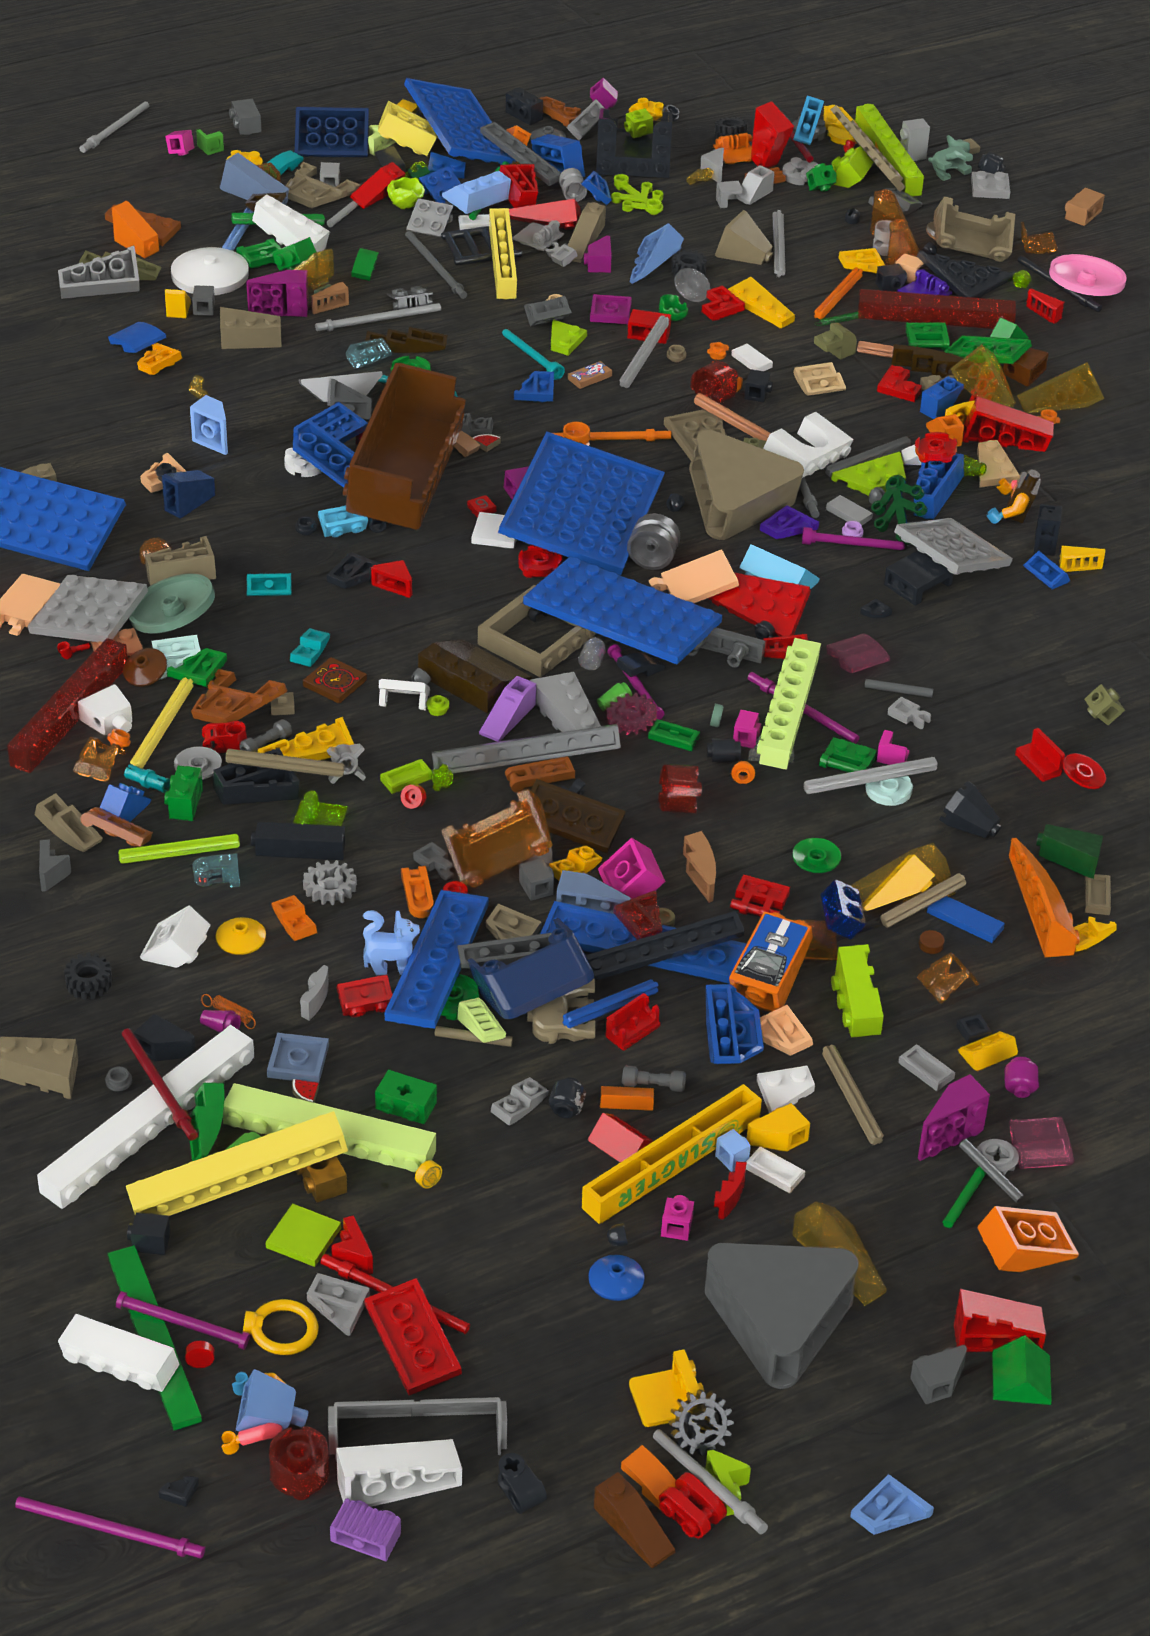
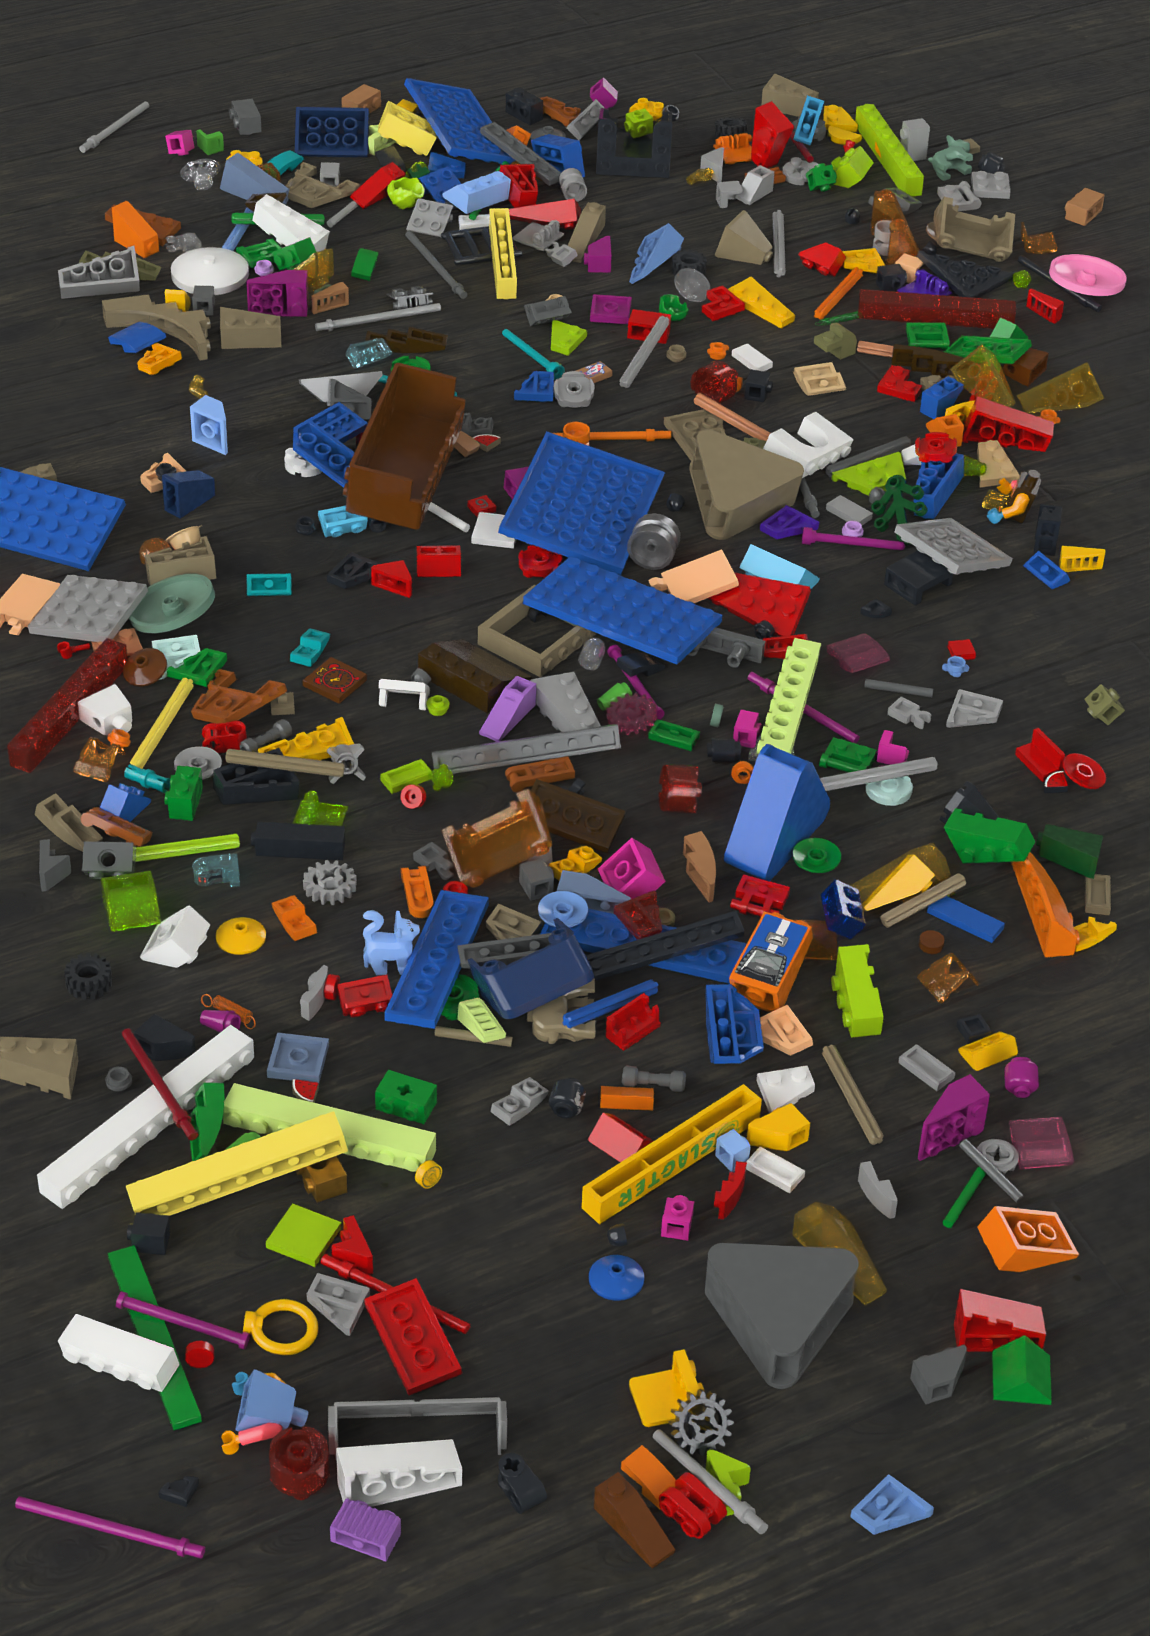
blue wing [581,171,612,205] -> none
lime plant [611,174,663,215] -> none
dark tan wing [830,105,905,192] -> none
none -> dark grey brick [82,841,136,880]
none -> clear neon green slope [101,871,161,931]
none -> dark tan arch [102,294,211,360]
none -> clear plate [166,233,201,252]
none -> tan piece [166,525,202,550]
none -> clear wheel [180,159,220,190]
none -> lavender plate [254,260,274,276]
none -> red tile [324,974,340,1001]
none -> medium nougat brick [342,84,381,114]
none -> red hinge [417,545,461,577]
none -> white bar [428,502,470,532]
none -> medium blue dish [538,891,588,927]
none -> light grey plate [554,371,594,408]
none -> brick [724,744,830,881]
none -> dark tan wedge [761,74,819,117]
none -> red slope [798,242,846,277]
none -> light grey slope [858,1161,898,1219]
none -> light grey plate [937,181,982,211]
none -> medium blue plate [942,656,969,677]
none -> green wedge [944,808,1035,863]
none -> light grey wing [946,689,1003,728]
none -> red tile [948,639,976,660]
none -> clear yellow tile [982,490,1009,512]
none -> tile [1044,771,1068,793]

